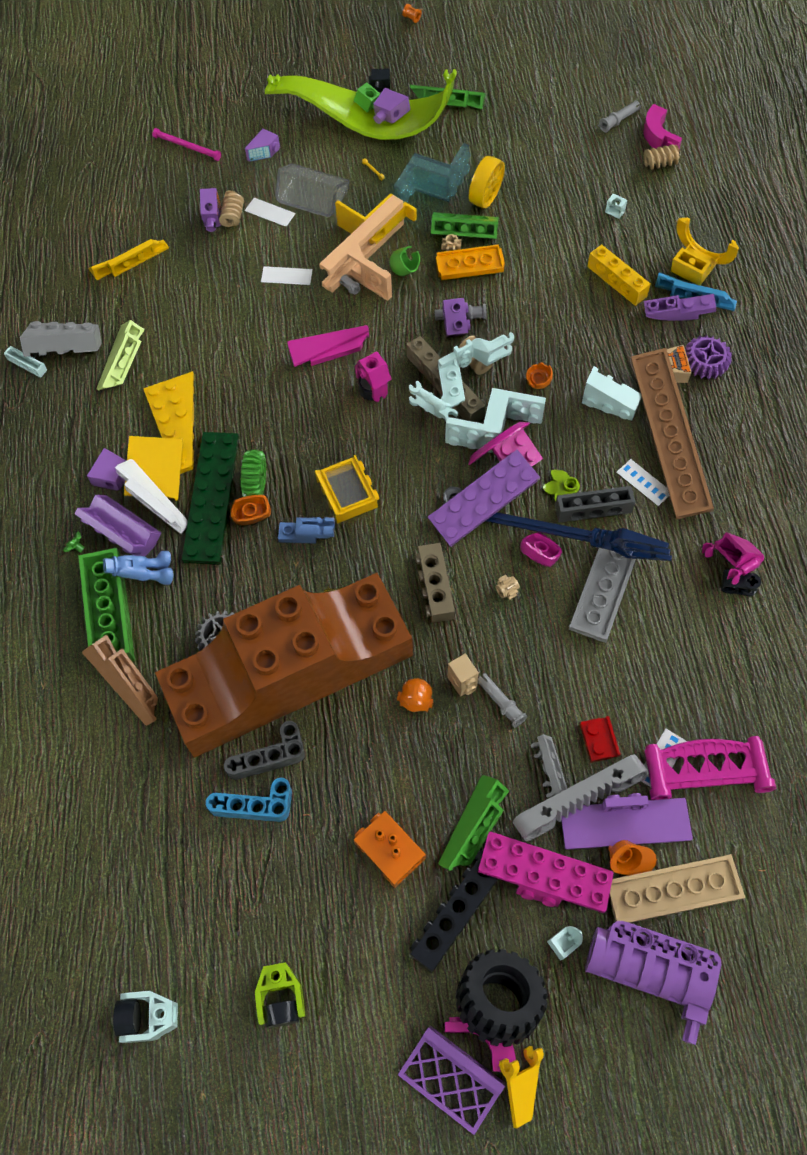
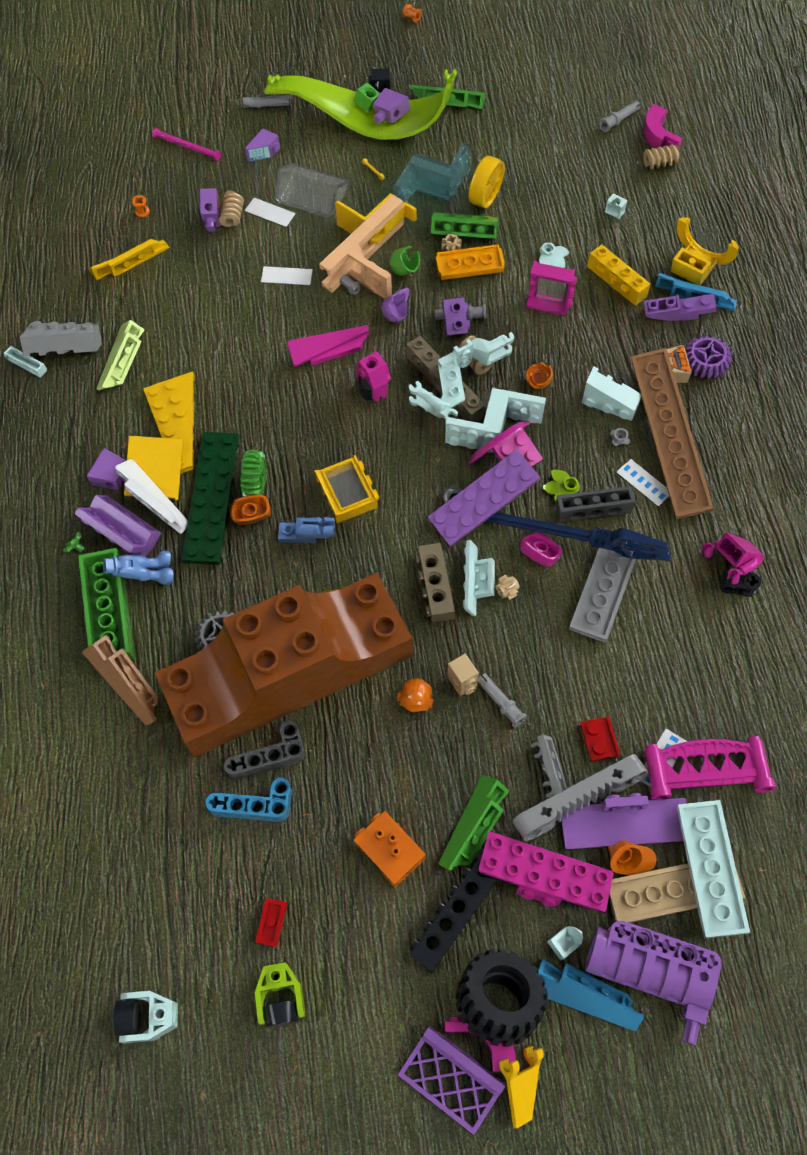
none -> orange bush [132,195,150,218]
none -> light grey pin [243,95,290,108]
none -> red plate [255,898,288,948]
none -> medium lavender hair [381,287,410,322]
none -> light aqua bracket [463,540,495,616]
none -> dark pink window [526,260,577,316]
none -> dark azure wedge [538,959,644,1031]
none -> light aqua plate [539,243,570,268]
none -> light grey plate [610,428,630,446]
none -> light aqua plate [676,800,750,938]

